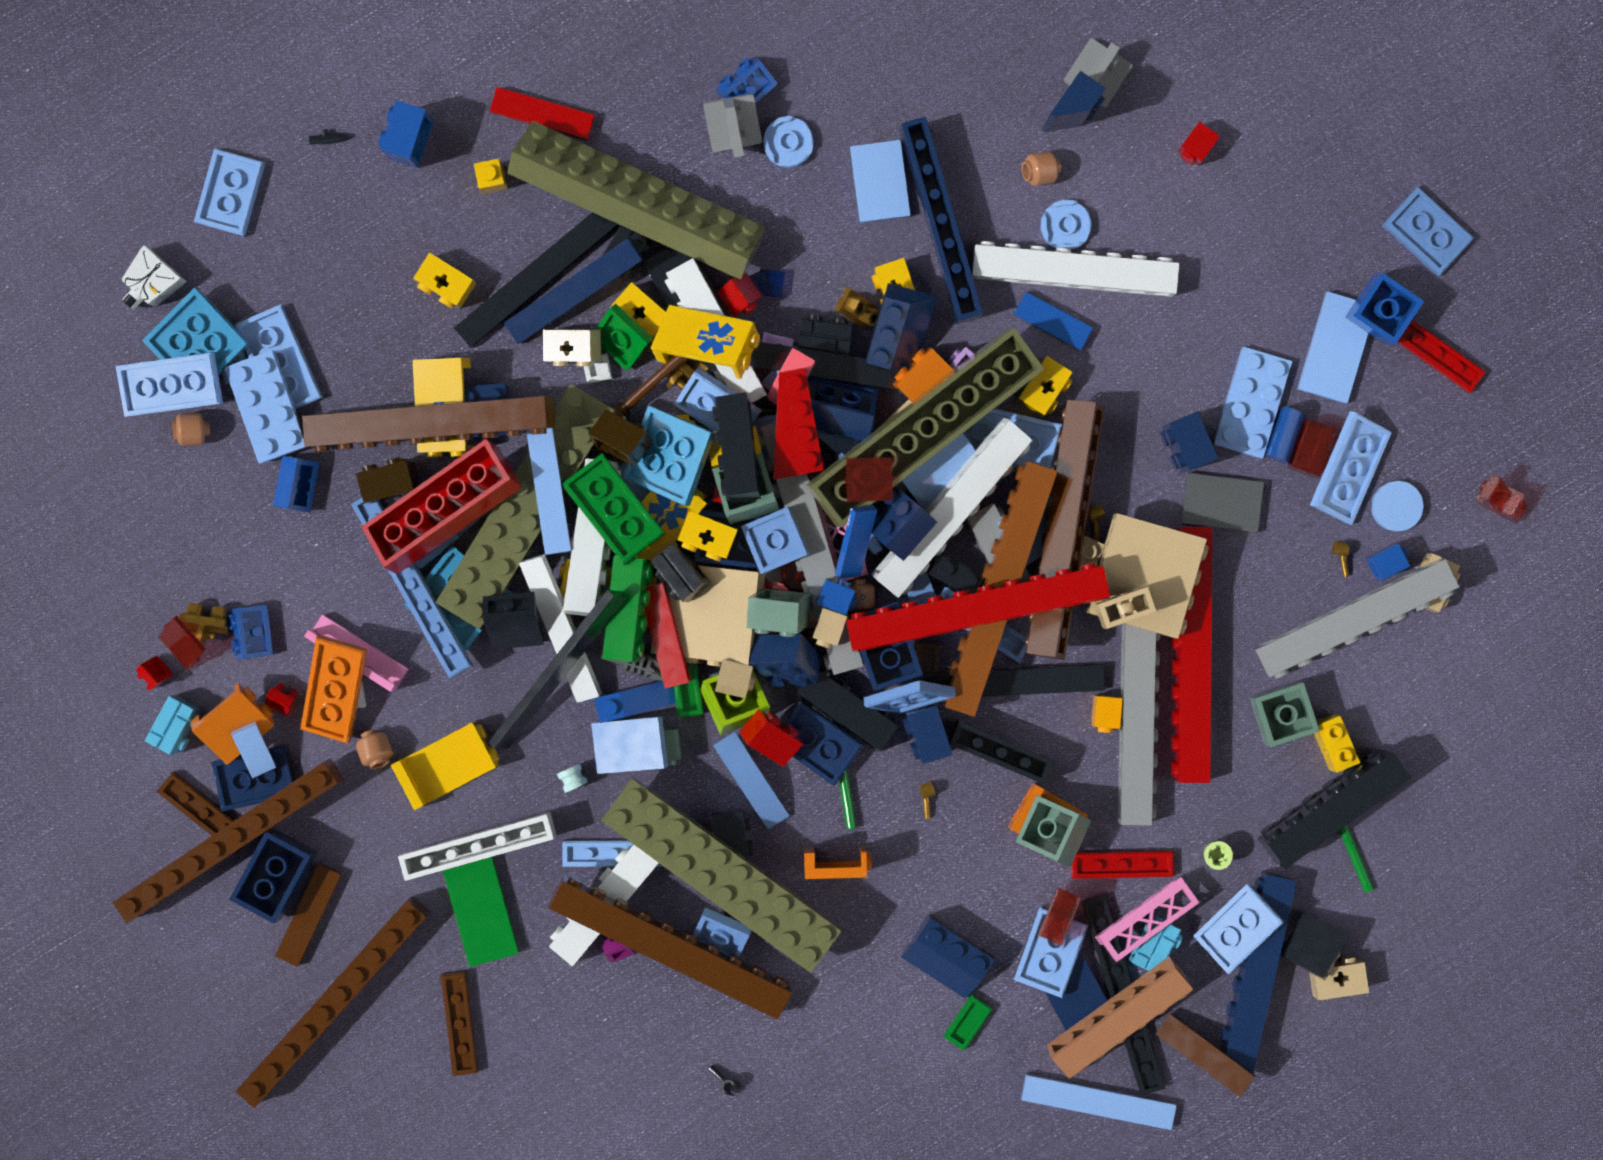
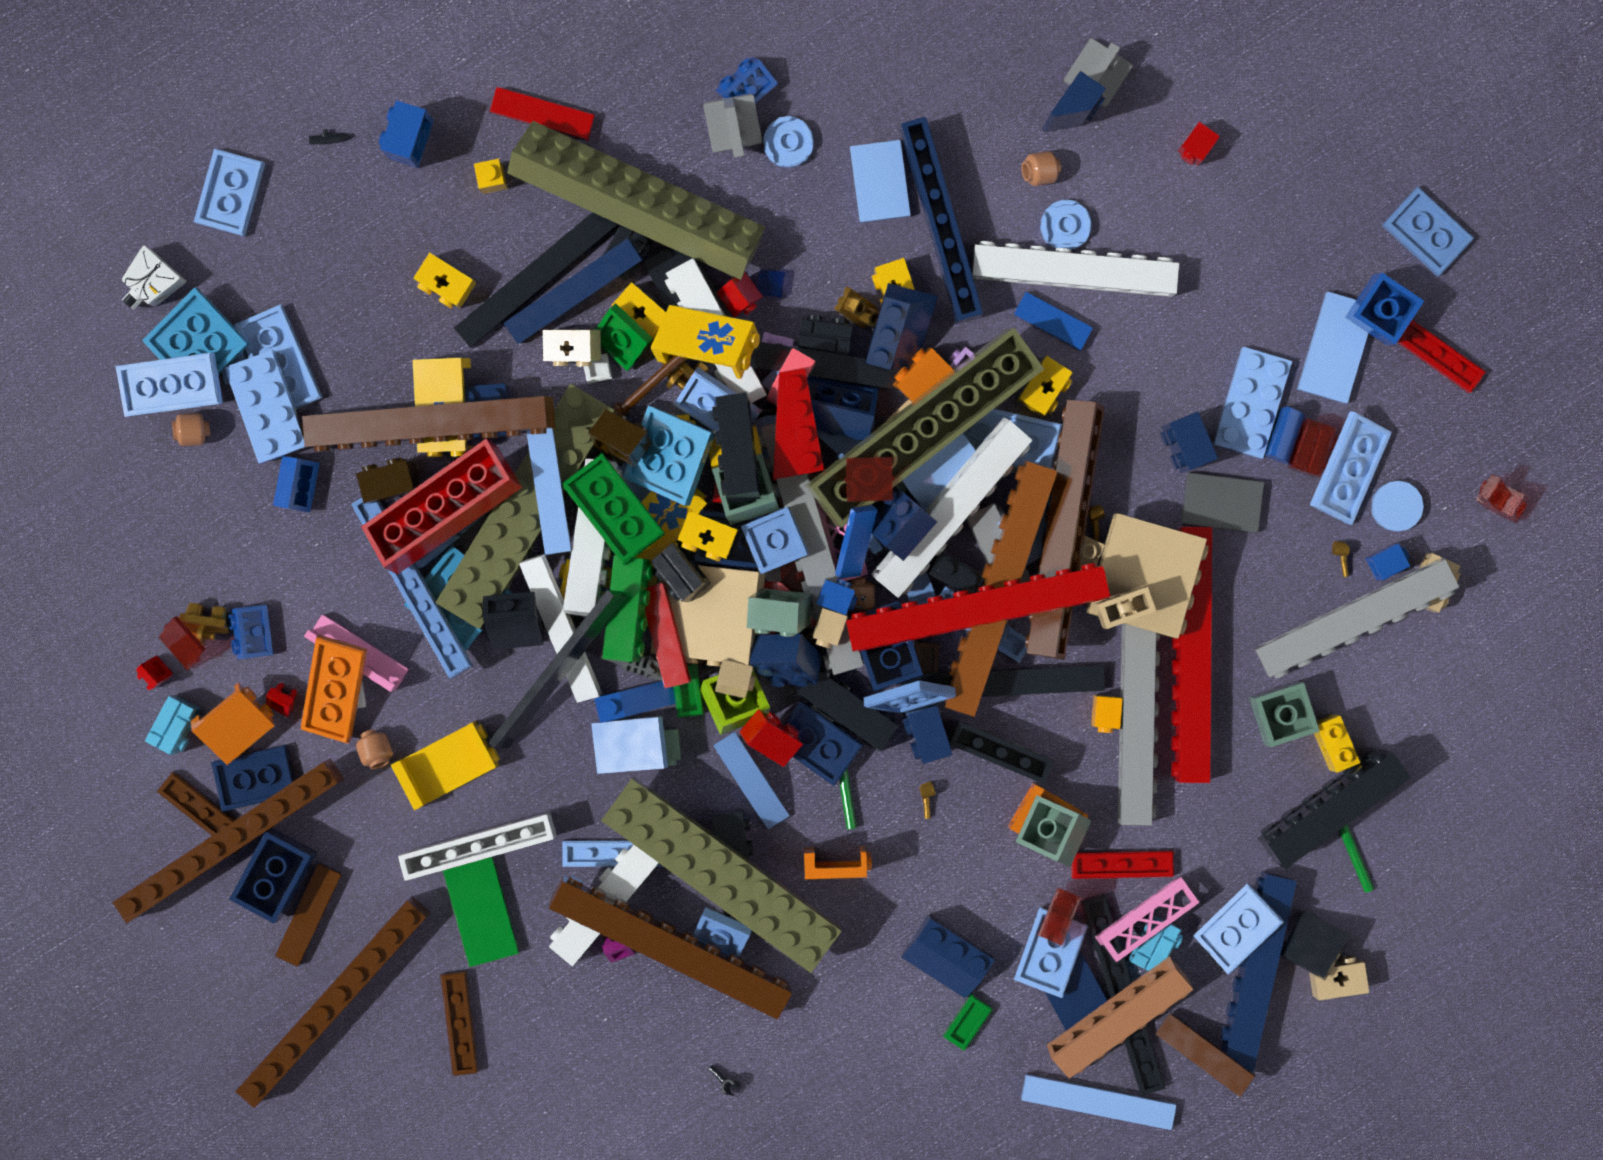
light blue tile [231,722,276,778] -> none
light aqua wheel [557,764,588,793] -> none
yellowish green hat [1203,841,1233,870] -> none

